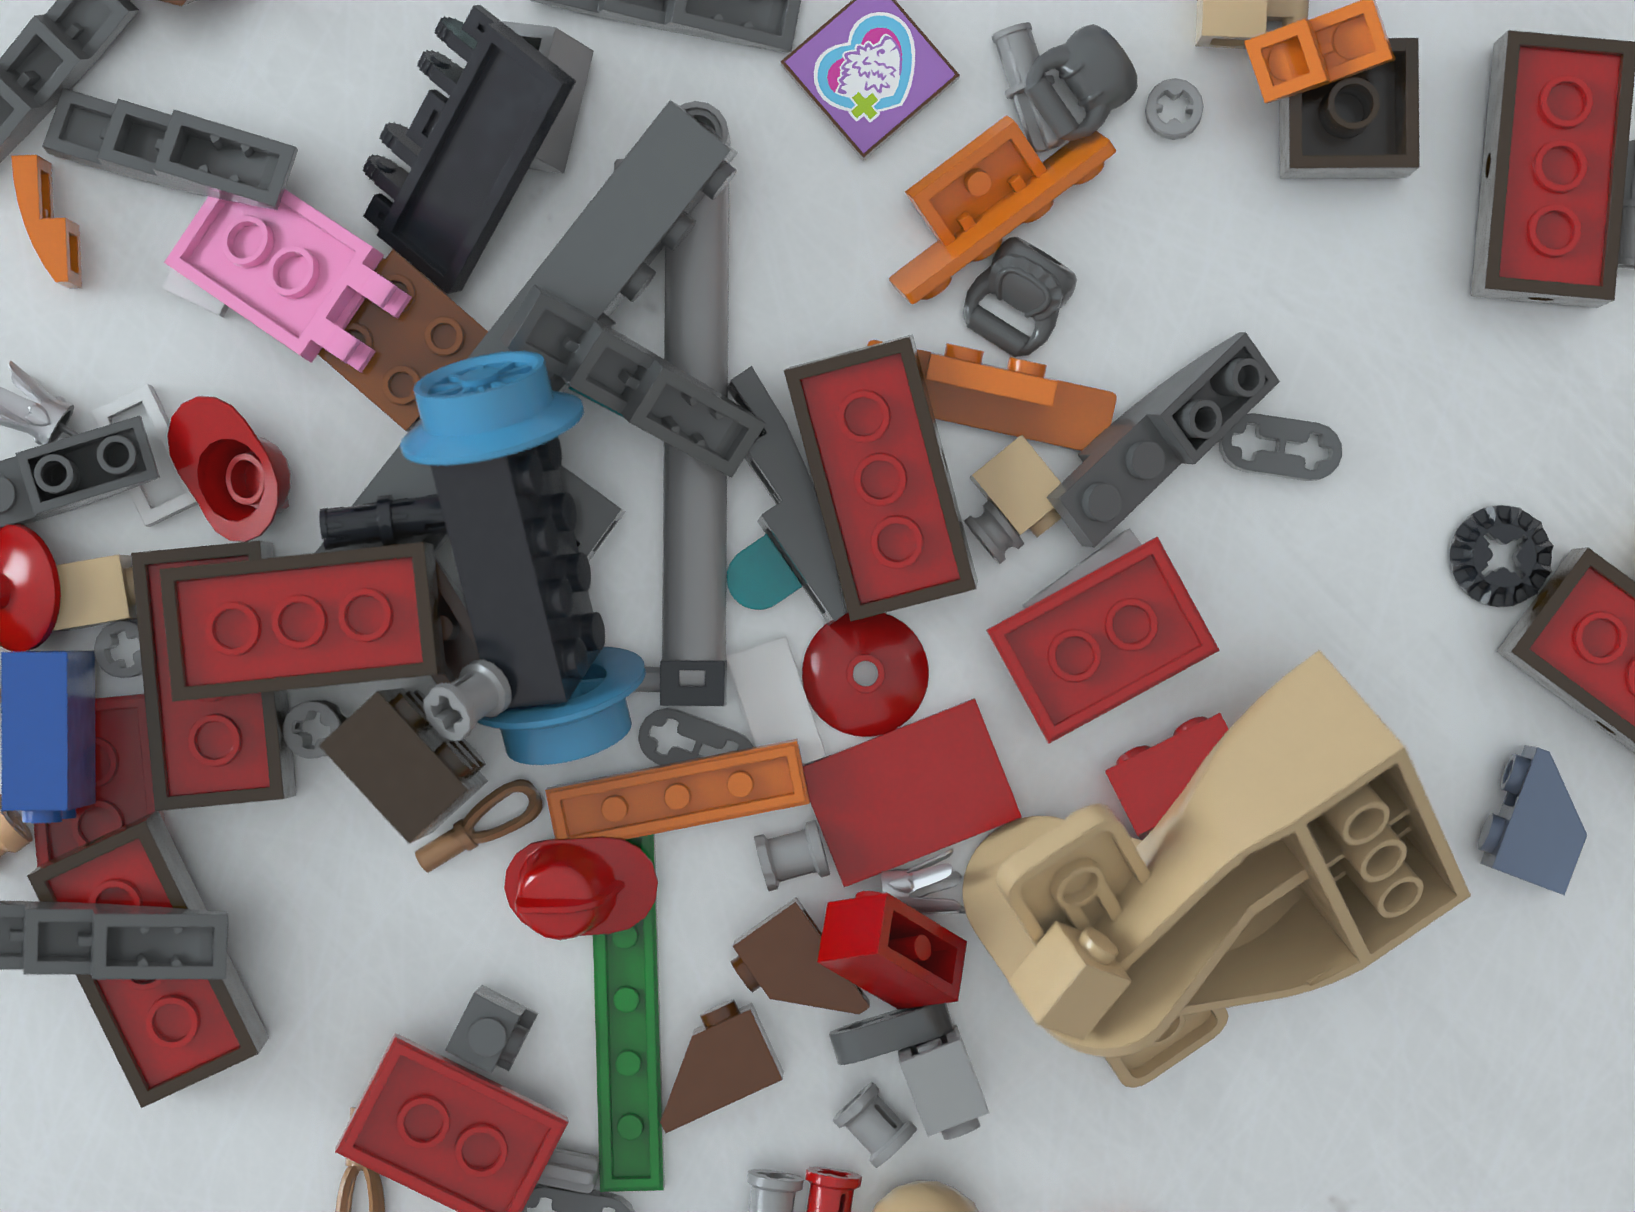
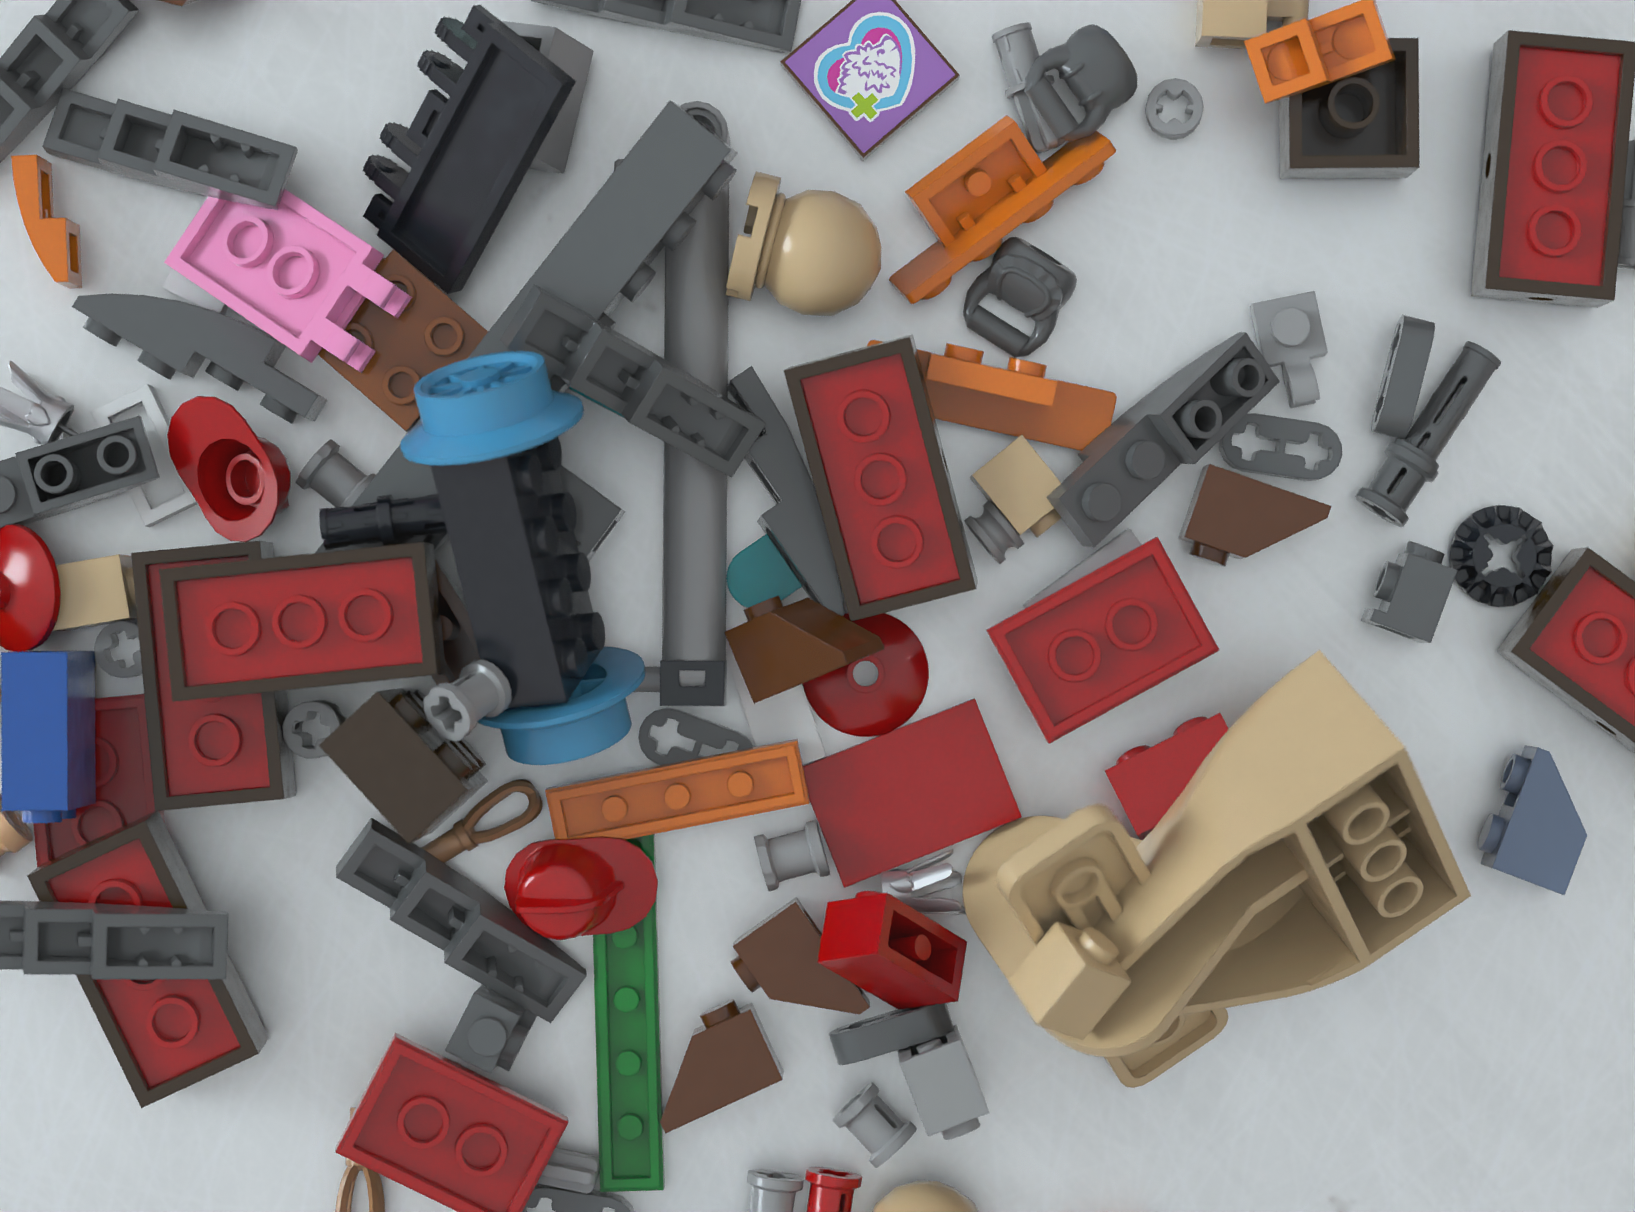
none -> dark grey slope [72,293,327,424]
none -> light grey bush [295,439,376,507]
none -> dark grey slope [336,818,587,1023]
none -> reddish brown slope [724,595,885,703]
none -> tan tile [725,171,882,316]
none -> reddish brown slope [1178,464,1331,567]
none -> light grey plate [1250,291,1328,408]
none -> dark grey pin [1355,341,1501,527]
none -> dark grey brick [1361,541,1458,643]
none -> dark grey beam [1372,314,1435,440]

